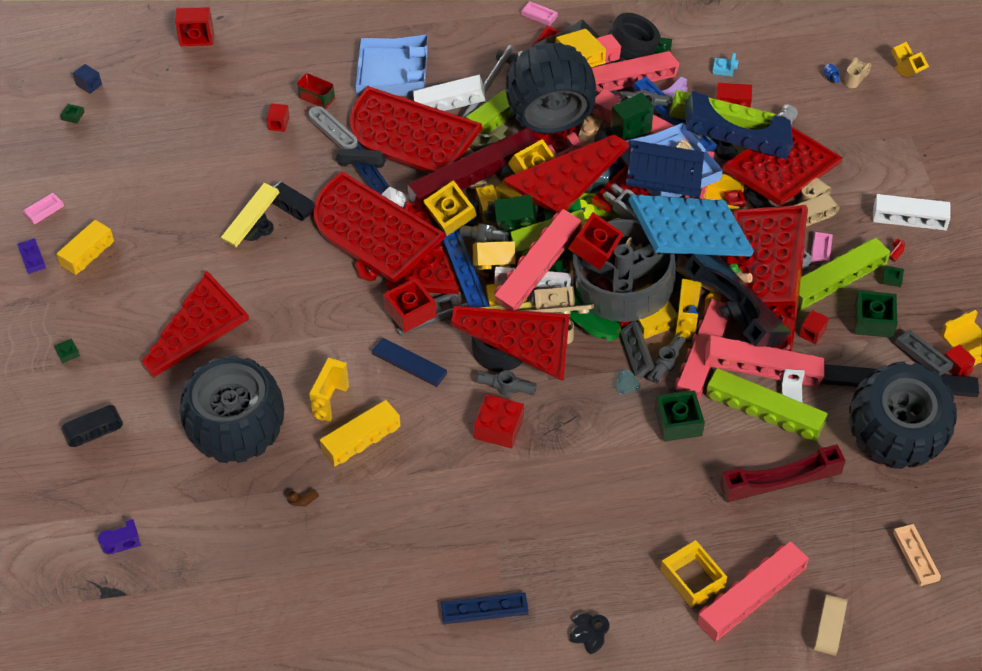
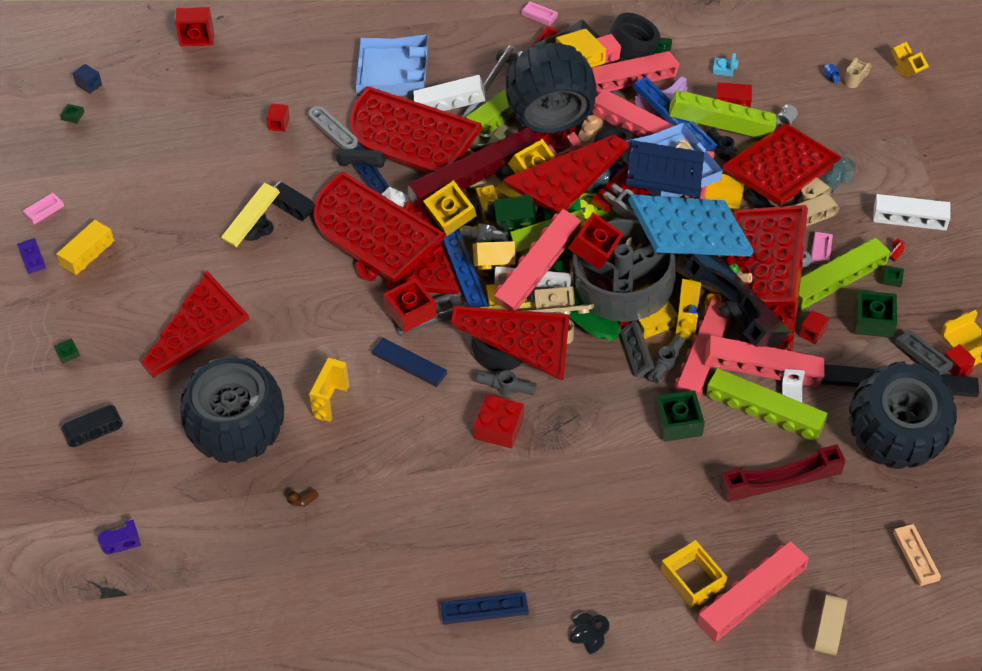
red piece [297,73,335,109] -> none
yellow brick [320,400,401,467] -> none
dark green brick [610,92,654,141] -> none
clear light blue tile [616,370,641,395] -> none
dark grey pin [619,89,672,107] -> none
dark blue arch [685,91,793,159] -> none
red tile [723,190,746,208] -> none
none -> clear light blue plate [825,157,856,194]

